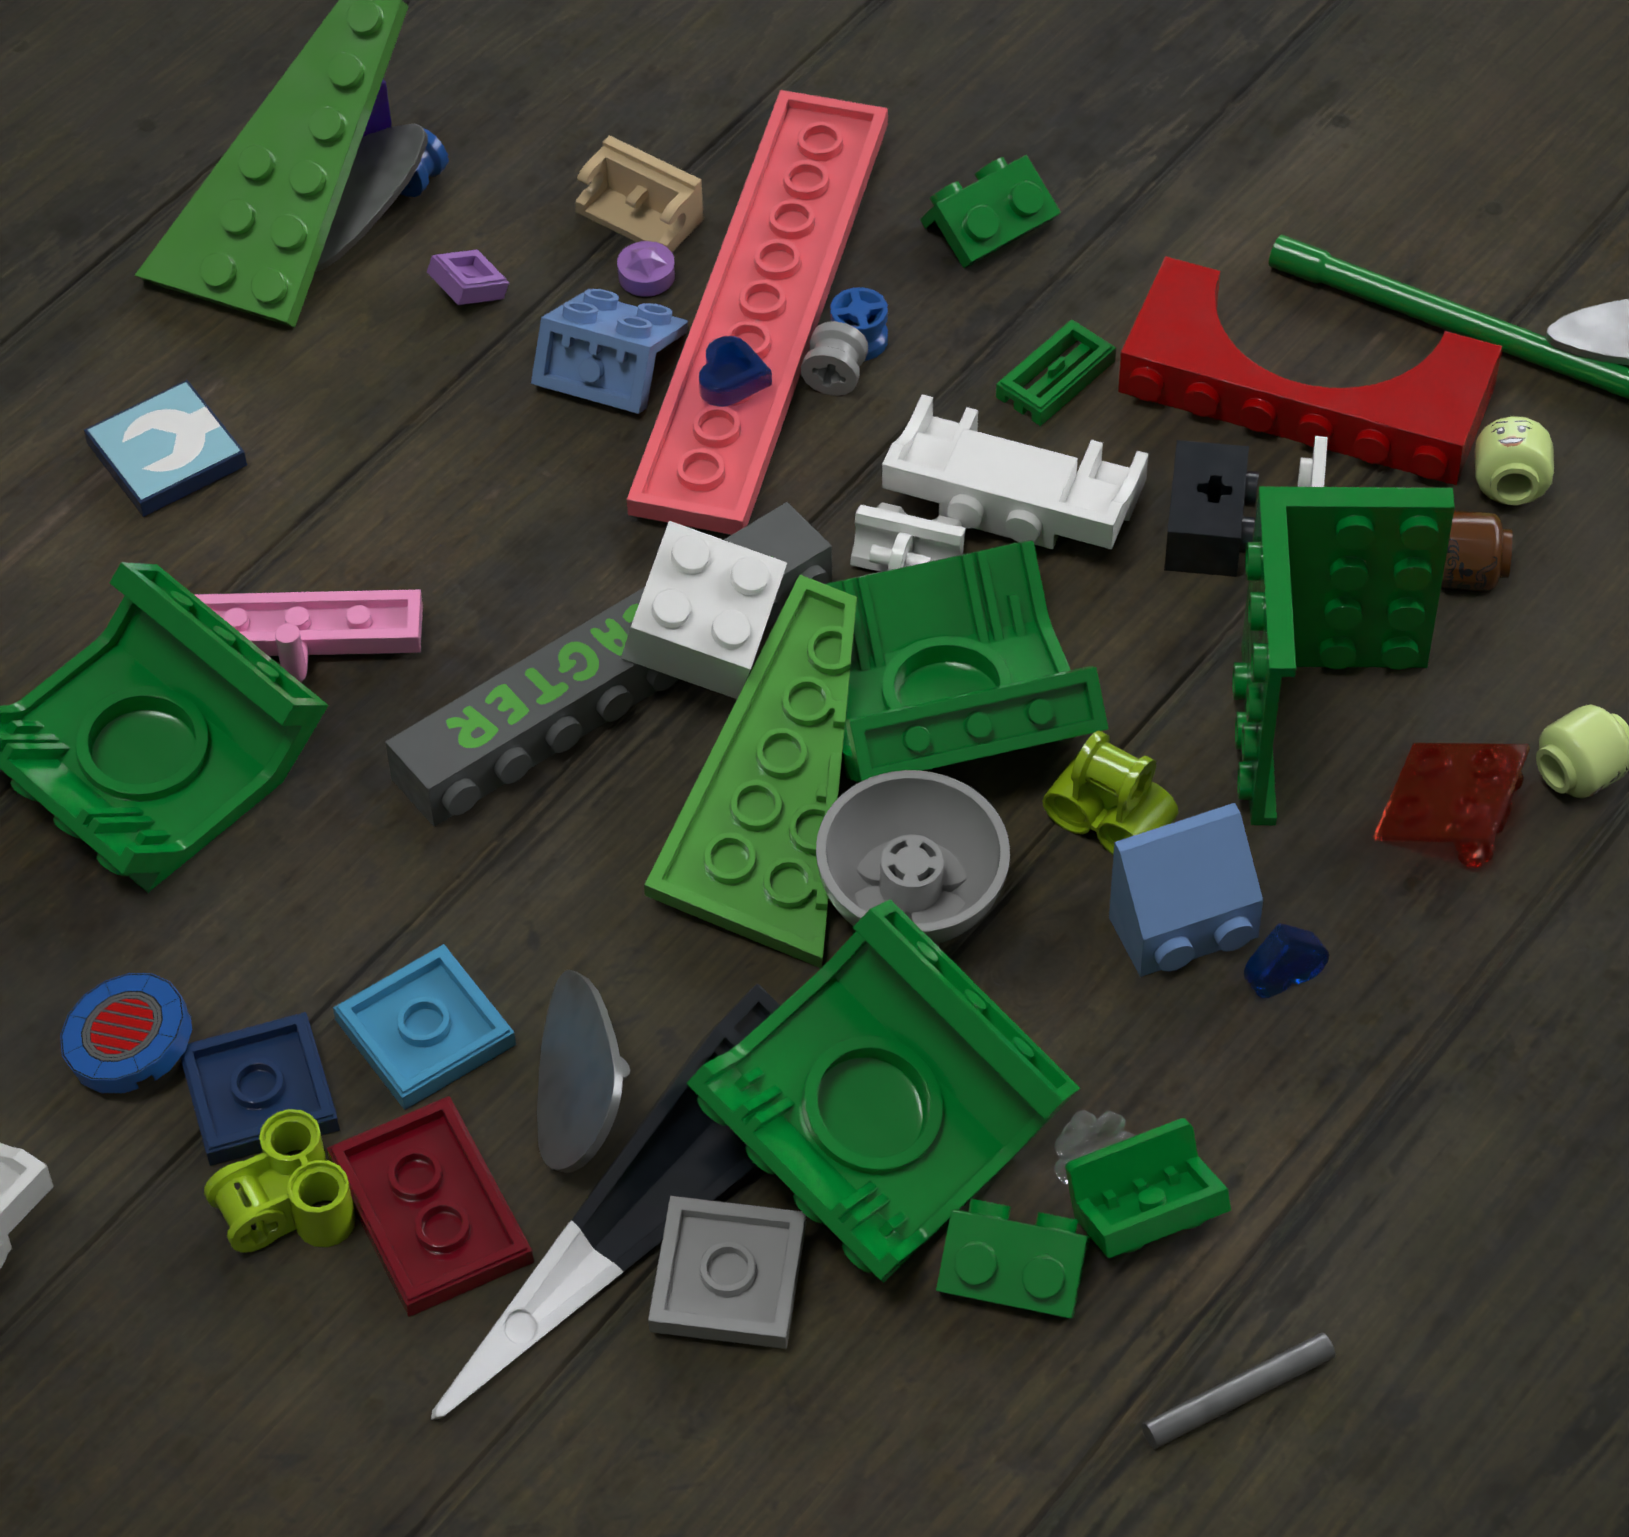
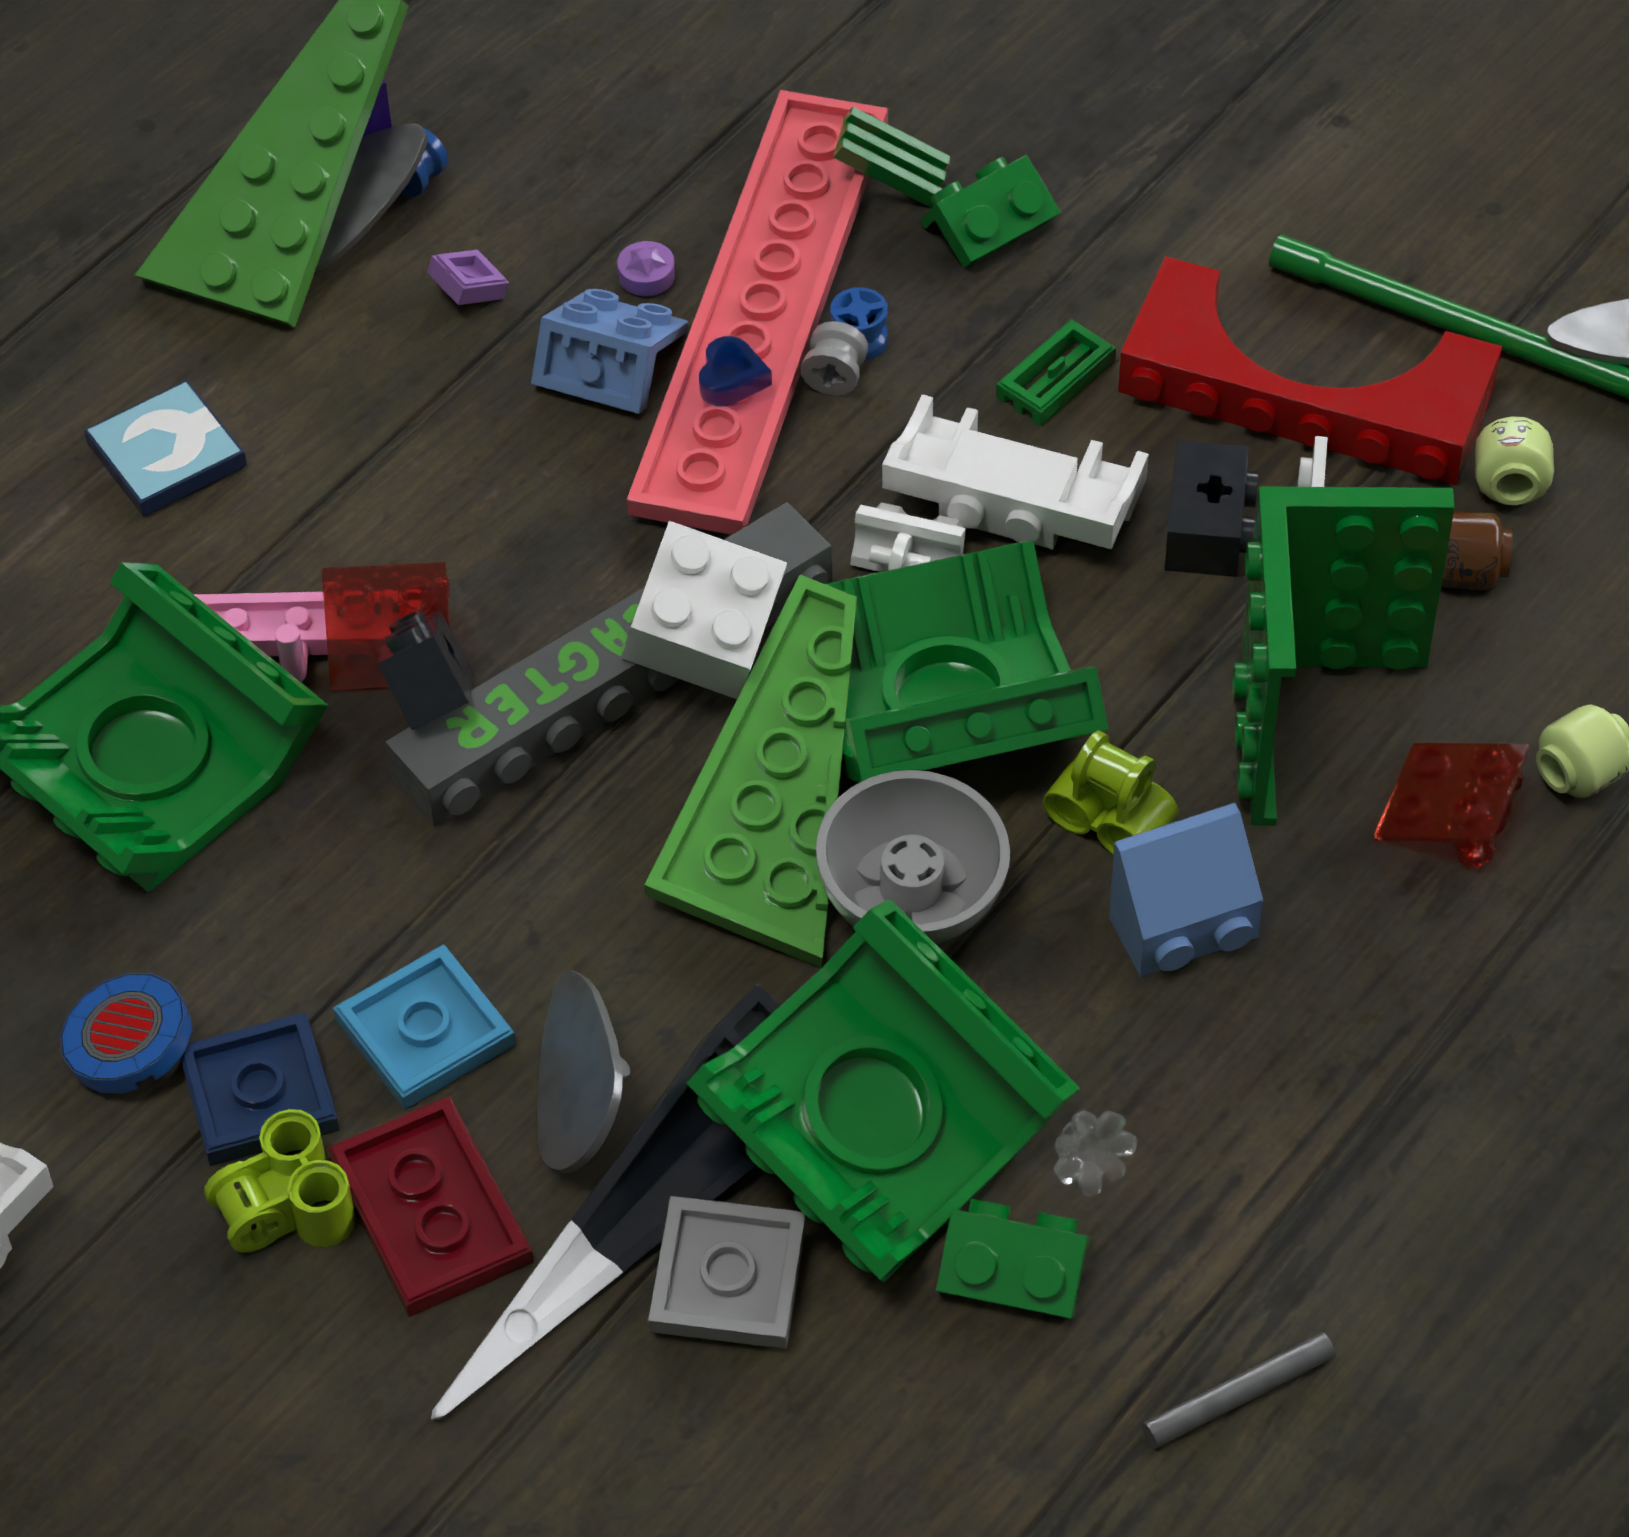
tan hinge [575,135,703,252] -> none
green bracket [1065,1118,1231,1259] -> none
clear blue tile [1243,923,1329,998] -> none
none -> clear red hinge [321,562,450,690]
none -> black brick [377,610,474,730]
none -> green tile [833,106,950,207]

